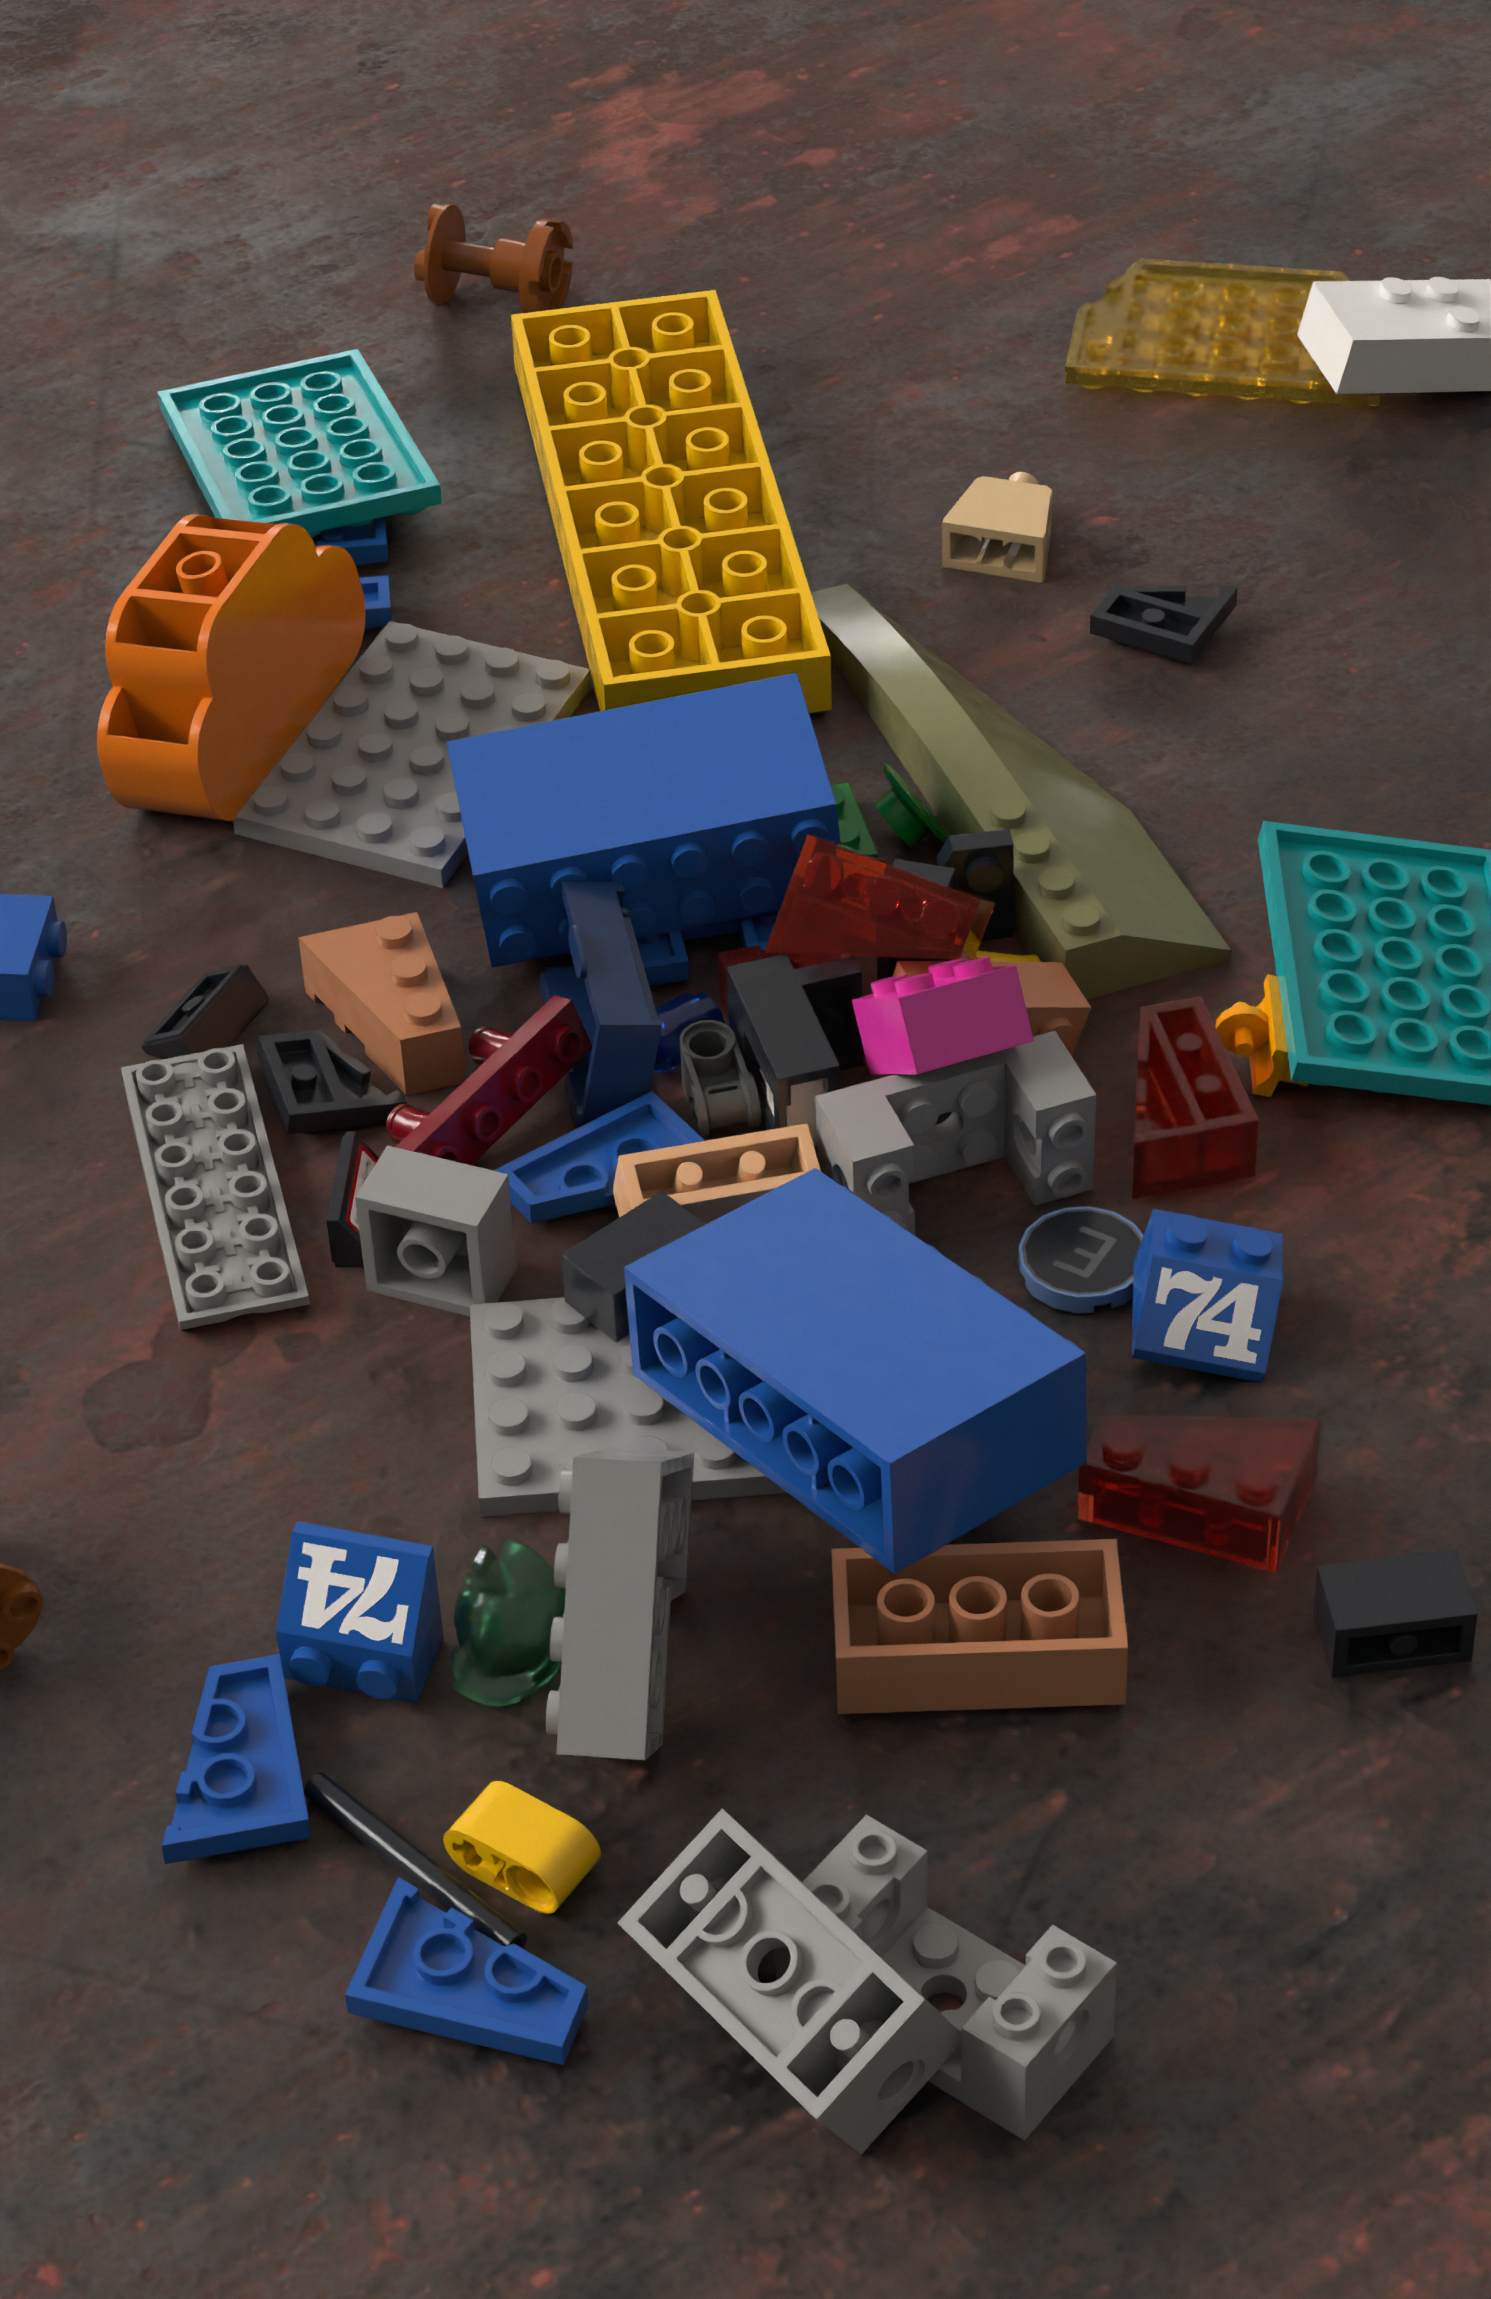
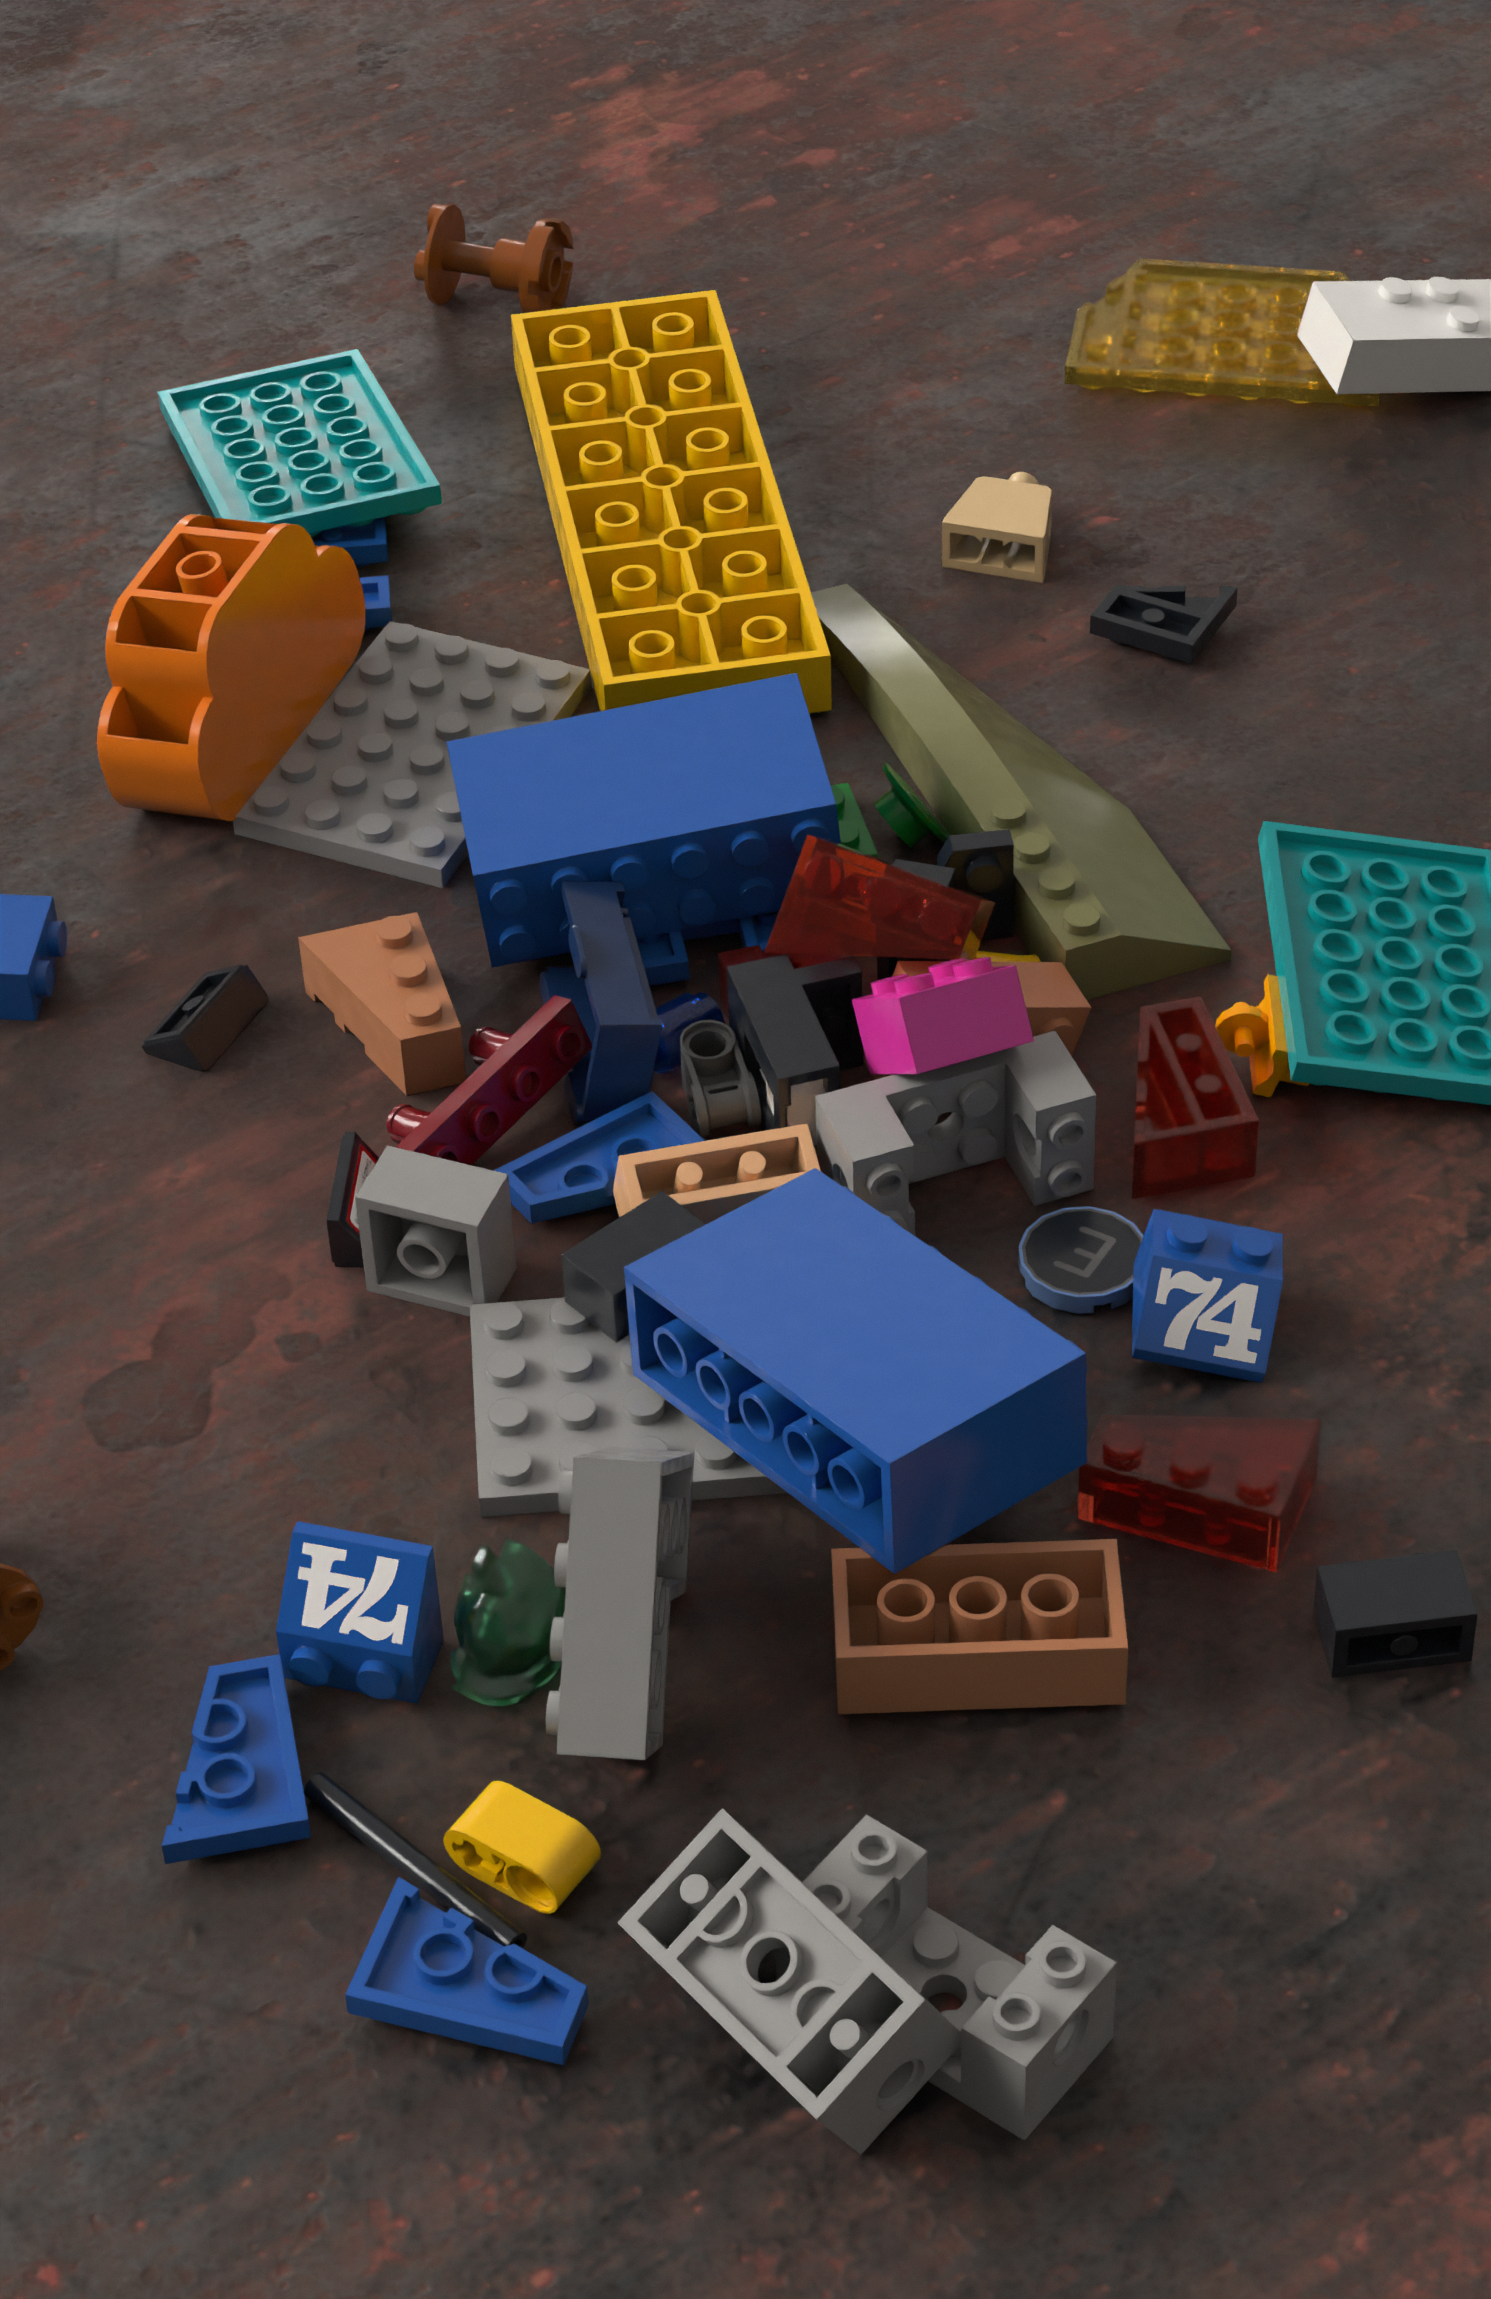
light grey plate [121,1044,310,1330] -> none
black wing [257,1030,407,1134] -> none

